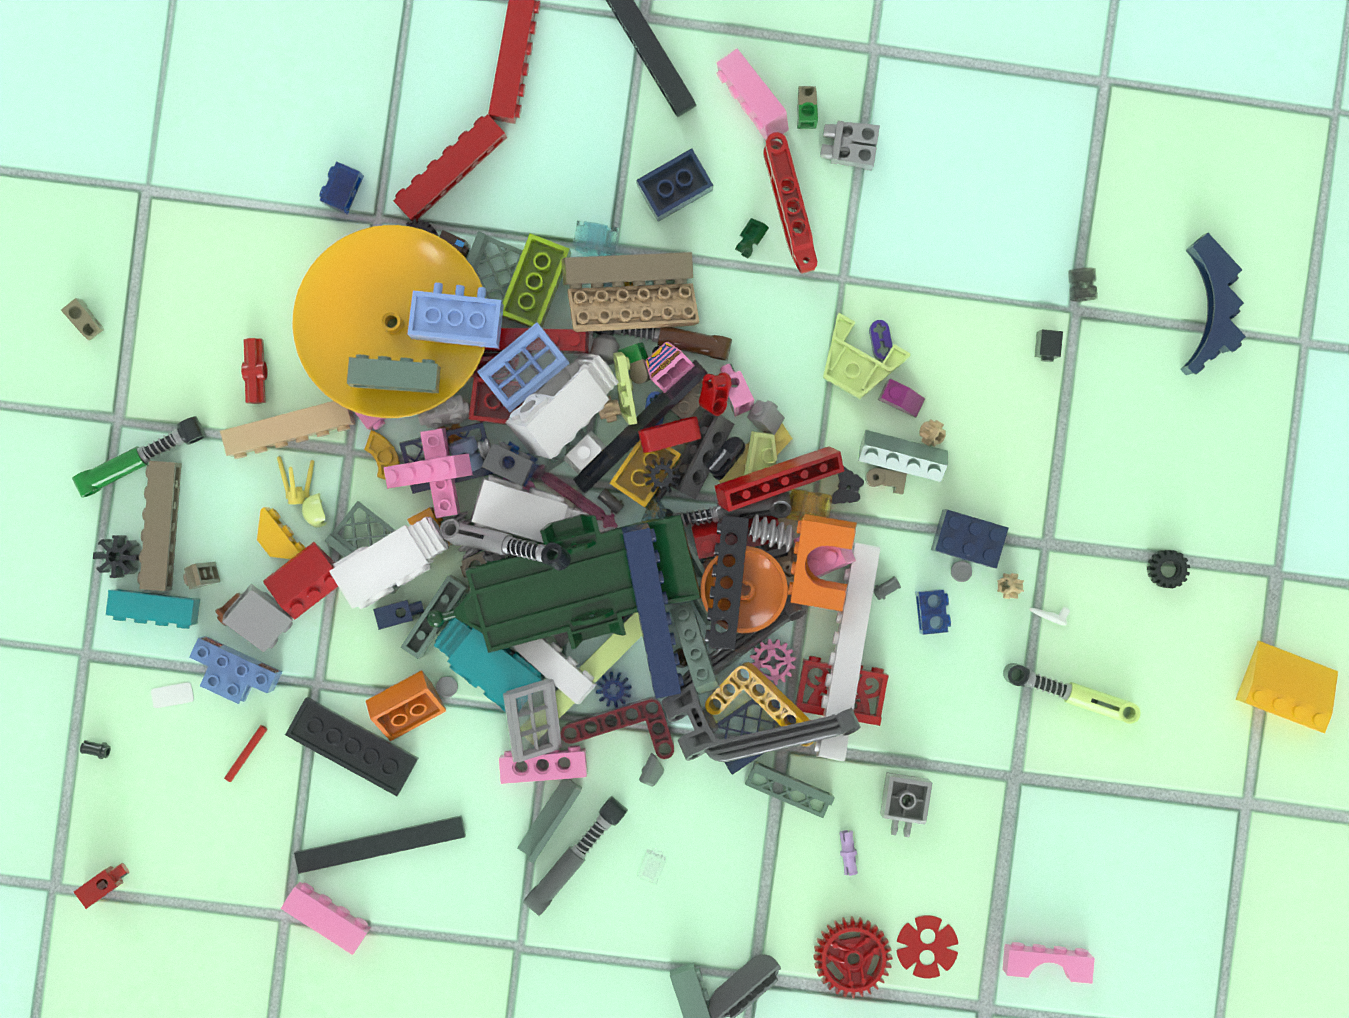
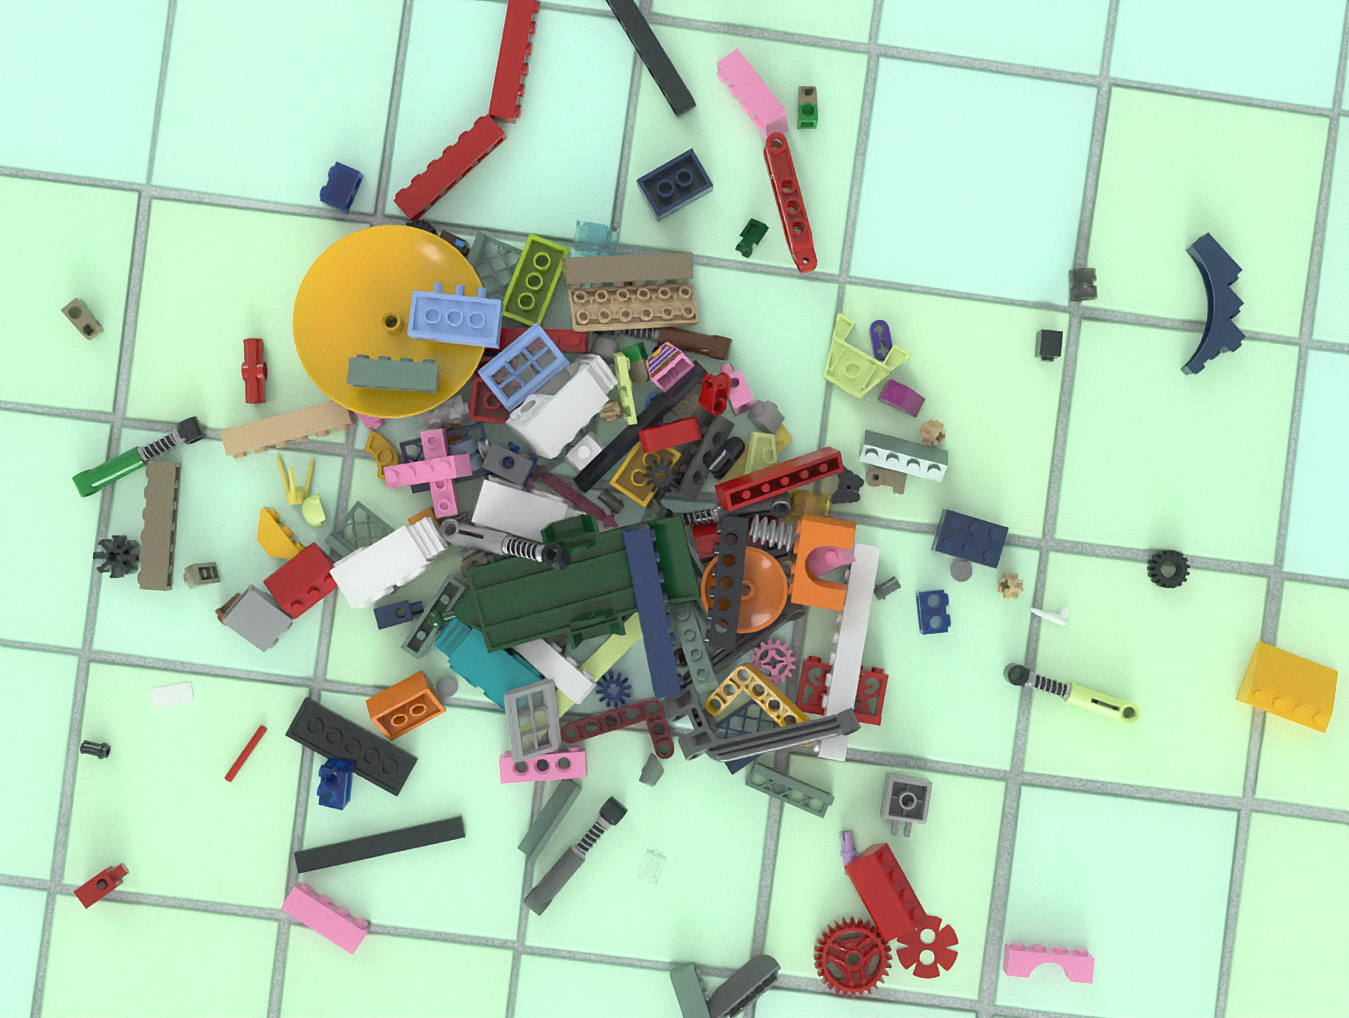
teal brick [105,589,200,629] -> none
medium blue piece [189,636,283,704] -> none
light grey hips [820,120,880,171] -> none
none -> clear blue brick [317,758,354,811]
none -> red slope [844,842,928,942]

